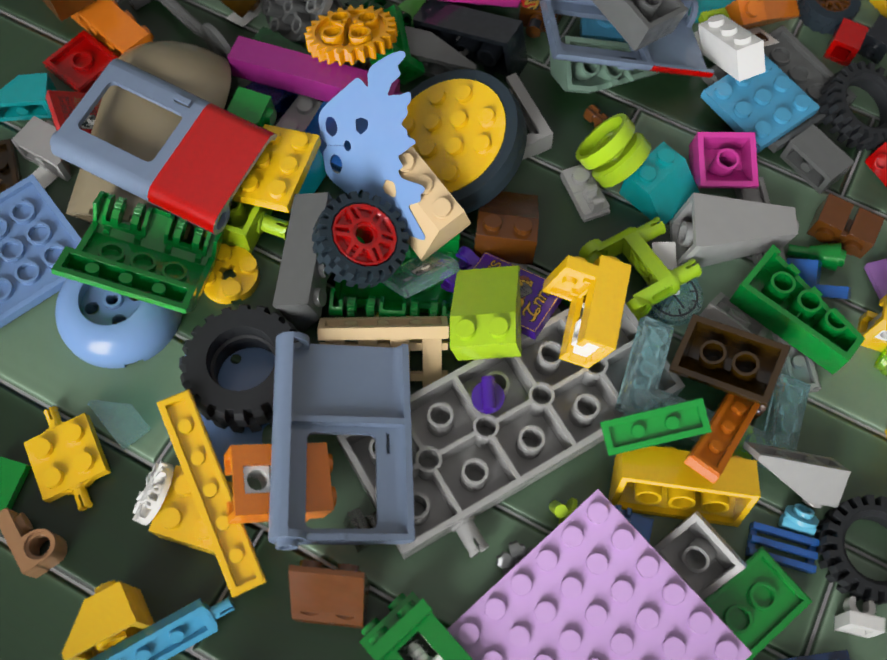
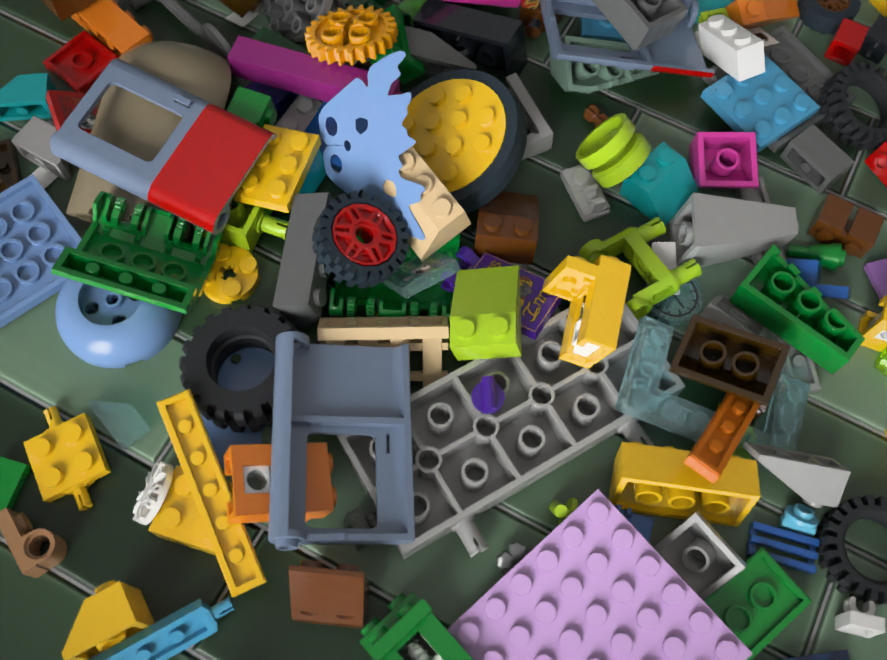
green plate [600,398,712,456] -> none

